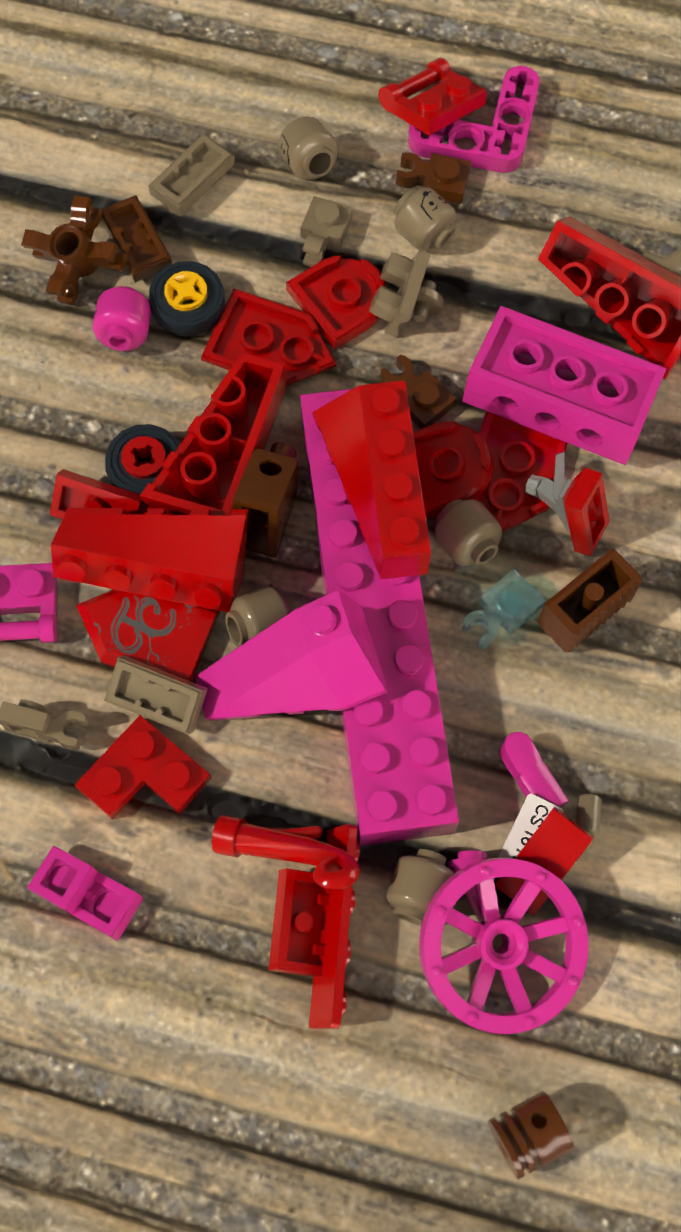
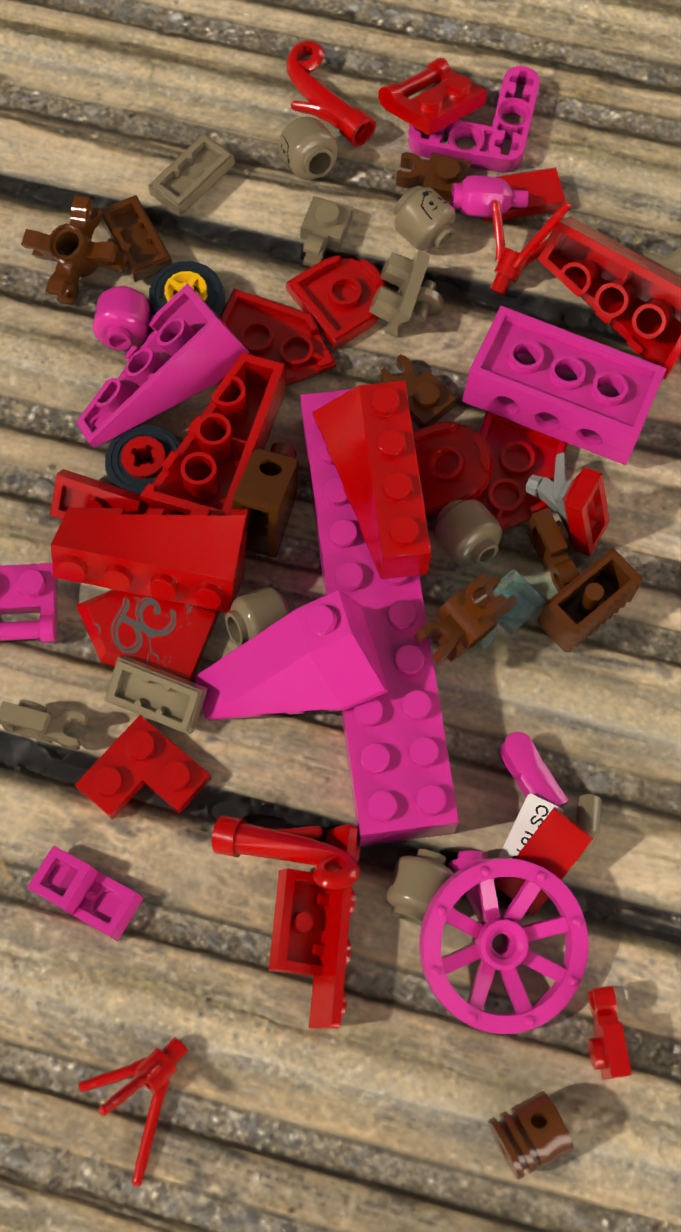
none -> dark pink wedge [76,283,250,448]
none -> red plant [78,1037,188,1187]
none -> red plant [286,40,376,147]
none -> reddish brown pin [414,573,519,664]
none -> dark pink plant [451,176,529,217]
none -> red tile [483,168,566,222]
none -> red plant [490,201,571,296]
none -> reddish brown plate [526,508,580,592]
none -> red plate [588,986,632,1080]

